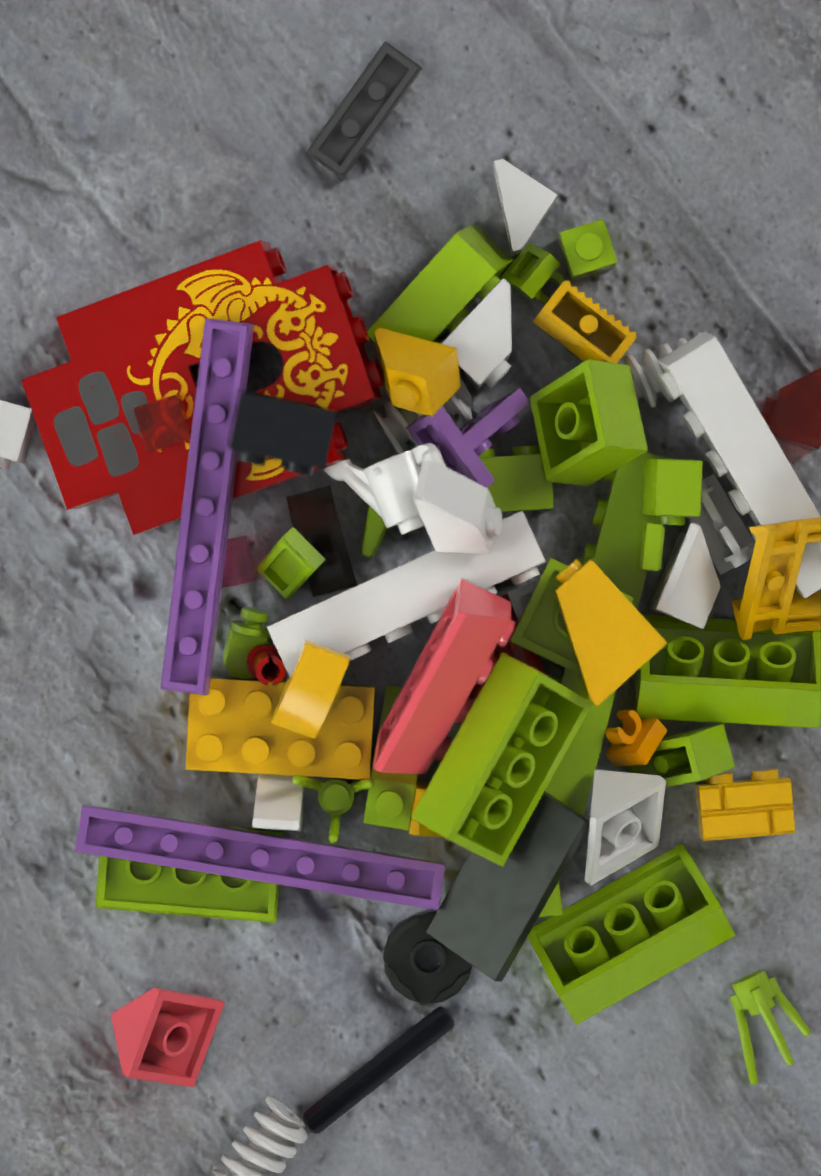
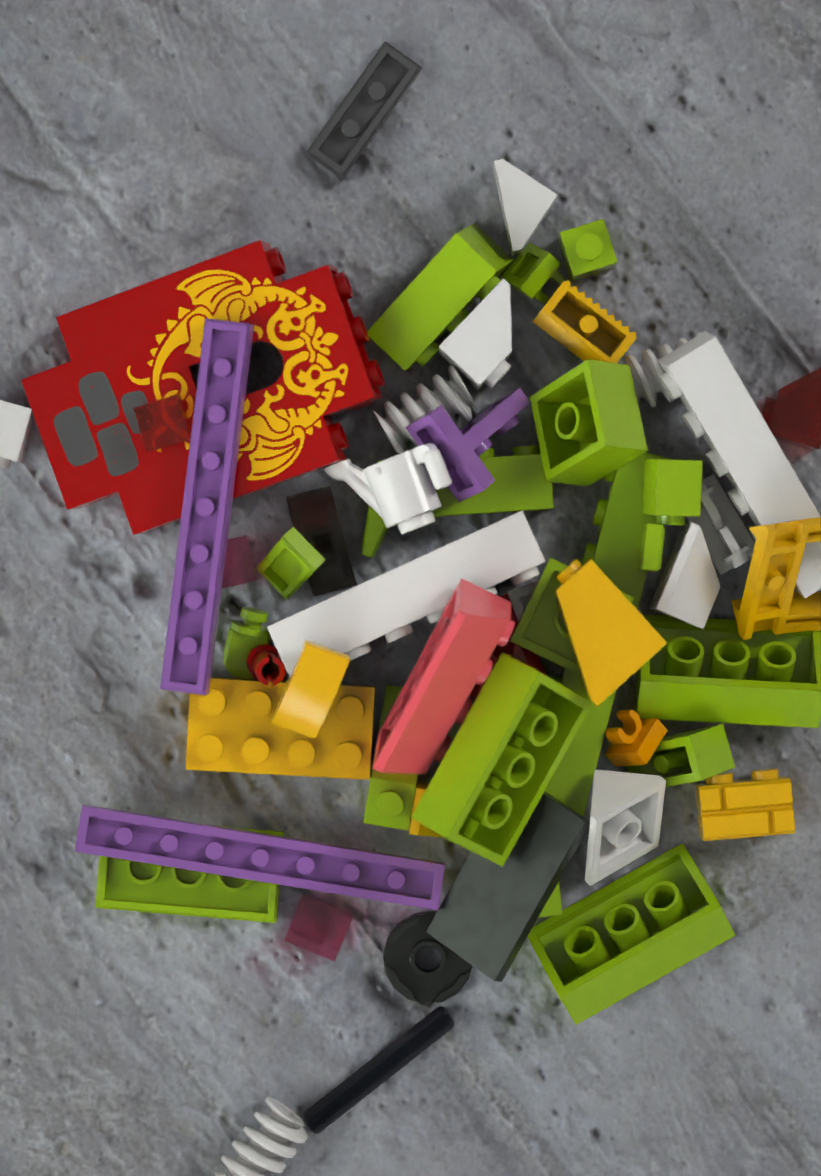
coral slope [111,987,225,1087] -> none
black brick [226,389,337,475] -> none
white slope [252,774,304,831] -> none
lime plant [293,775,375,843] -> none
yellow slope [374,328,462,417] -> none
white slope [413,460,502,554] -> none
lime plant [729,969,811,1085] -> none
none -> clear pink panel [284,894,353,961]

